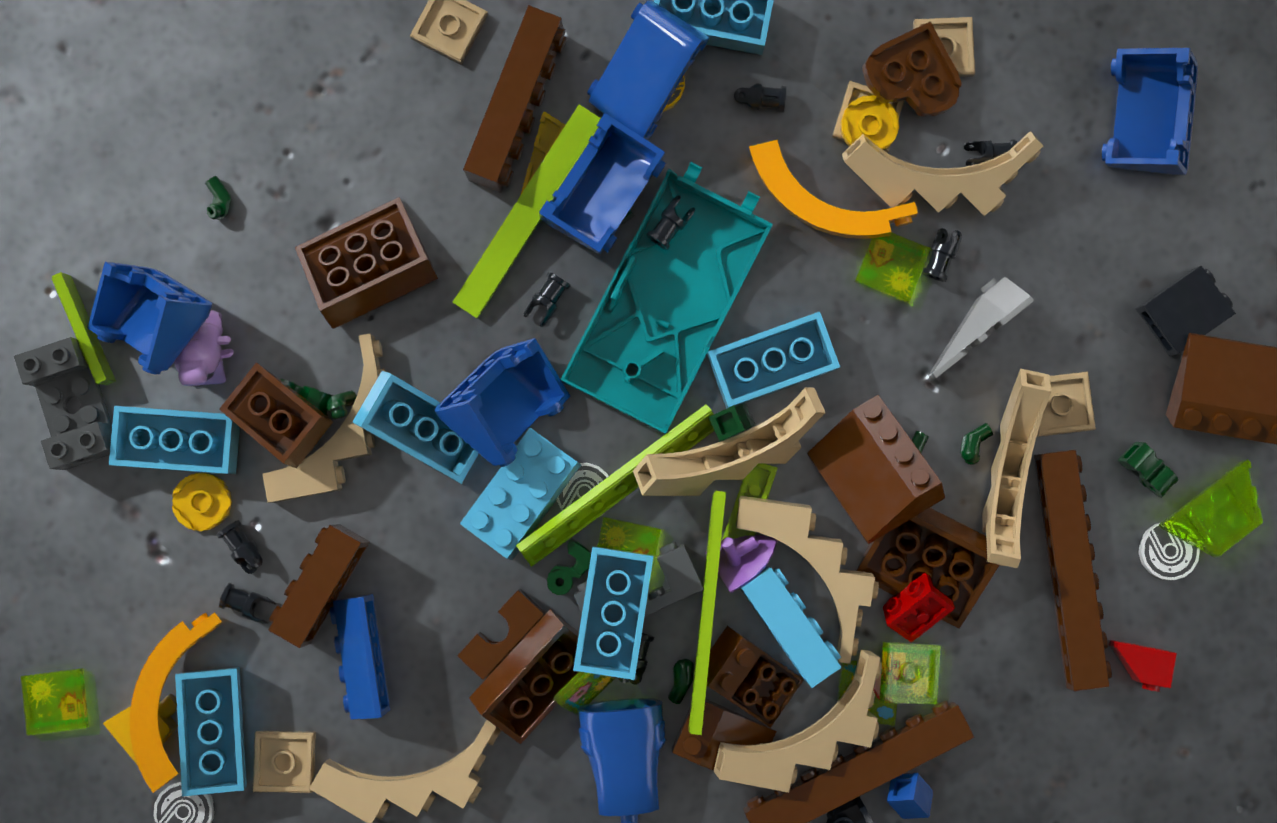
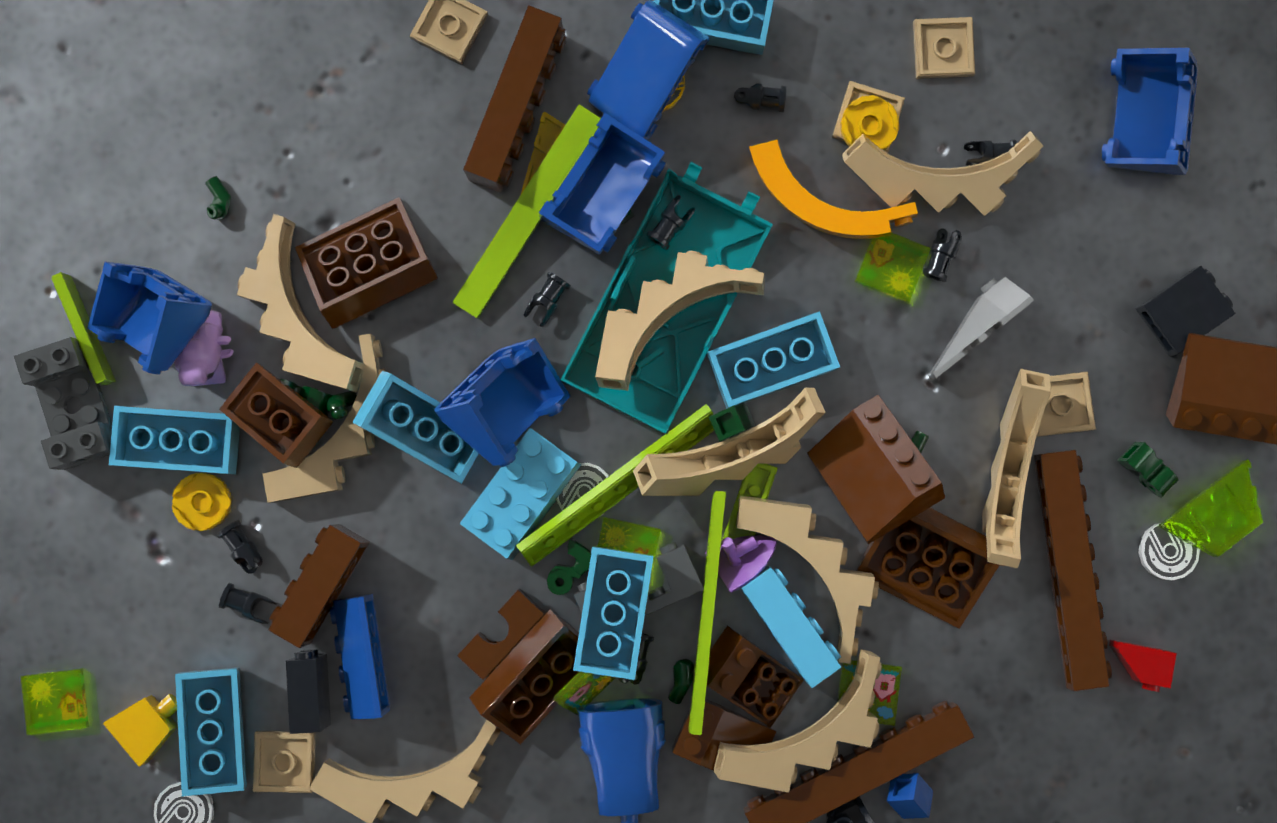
light orange arch [130,612,222,793] -> none
reddish brown plate [862,21,962,117] -> none
clear neon green tile [880,642,941,704] -> none
red bracket [883,573,955,643] -> none
dark green arm [960,423,993,465] -> none
none -> tan arch [237,214,366,393]
none -> black brick [286,649,331,734]
none -> tan arch [595,251,765,391]

